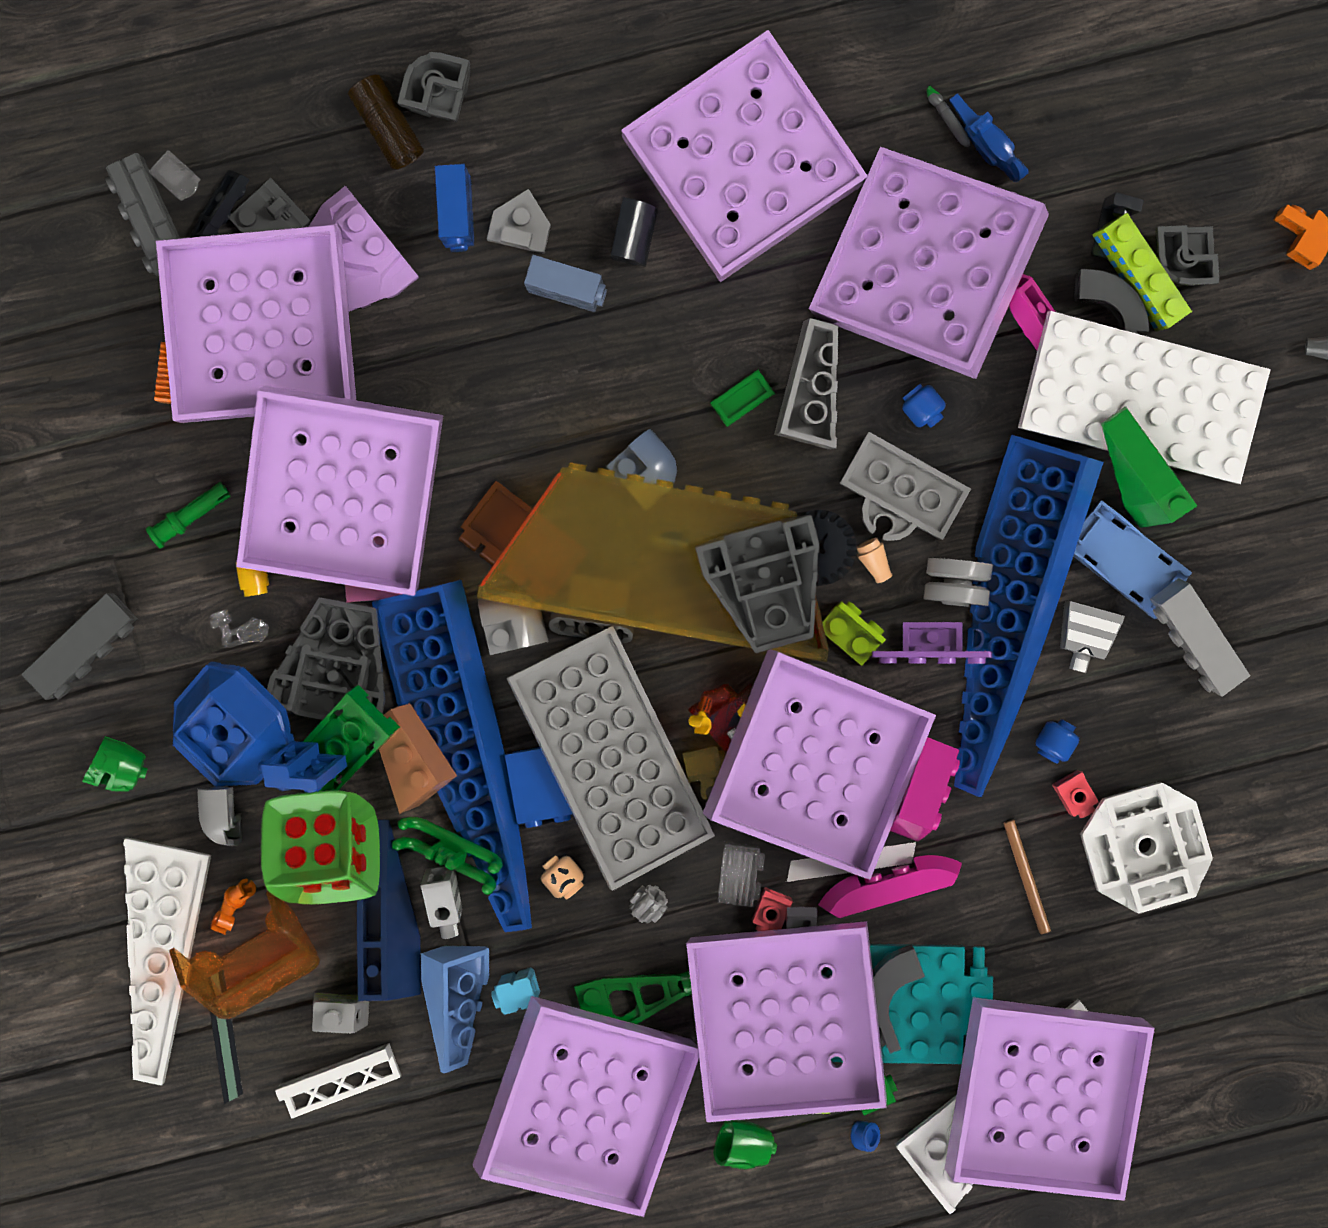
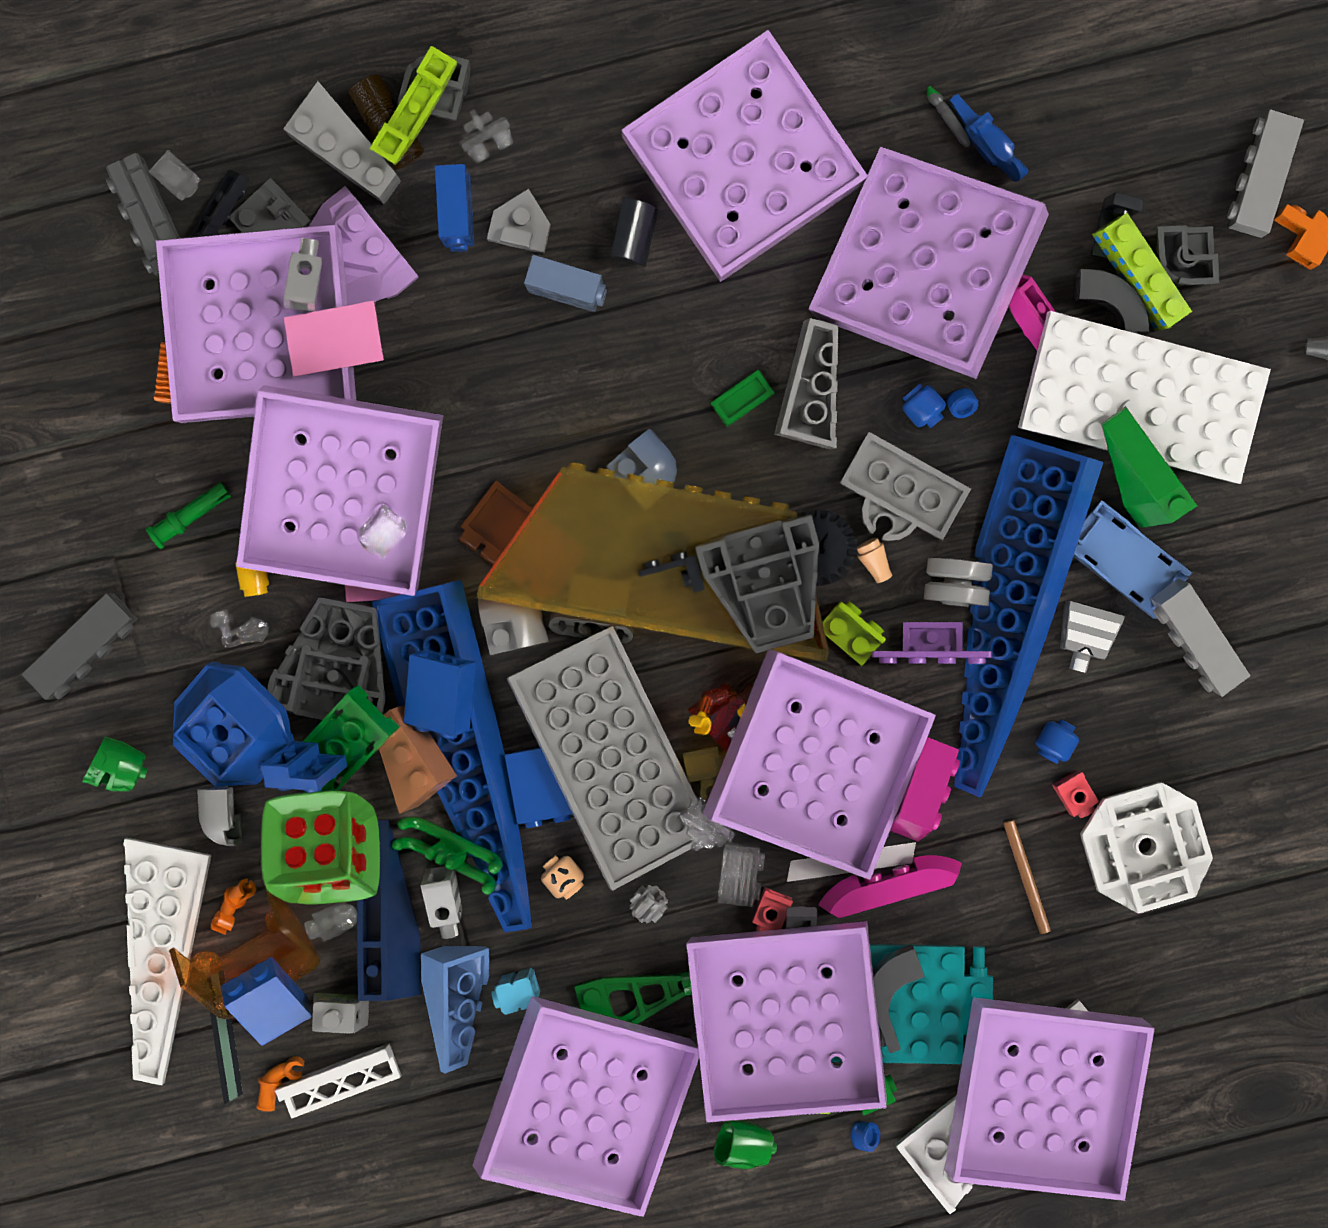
none -> brick [220,956,312,1046]
none -> orange piece [256,1056,304,1112]
none -> light grey wedge [284,81,401,204]
none -> light grey torso [284,238,322,312]
none -> bright pink piece [284,301,384,377]
none -> clear hips [304,902,357,942]
none -> clear brick [359,504,406,558]
none -> lime slope [370,46,458,165]
none -> blue brick [404,650,476,739]
none -> clear hips [459,110,514,163]
none -> black bracket [636,551,705,593]
none -> clear hips [676,797,735,851]
none -> blue tile [946,388,978,418]
none -> light grey brick [1227,109,1304,238]

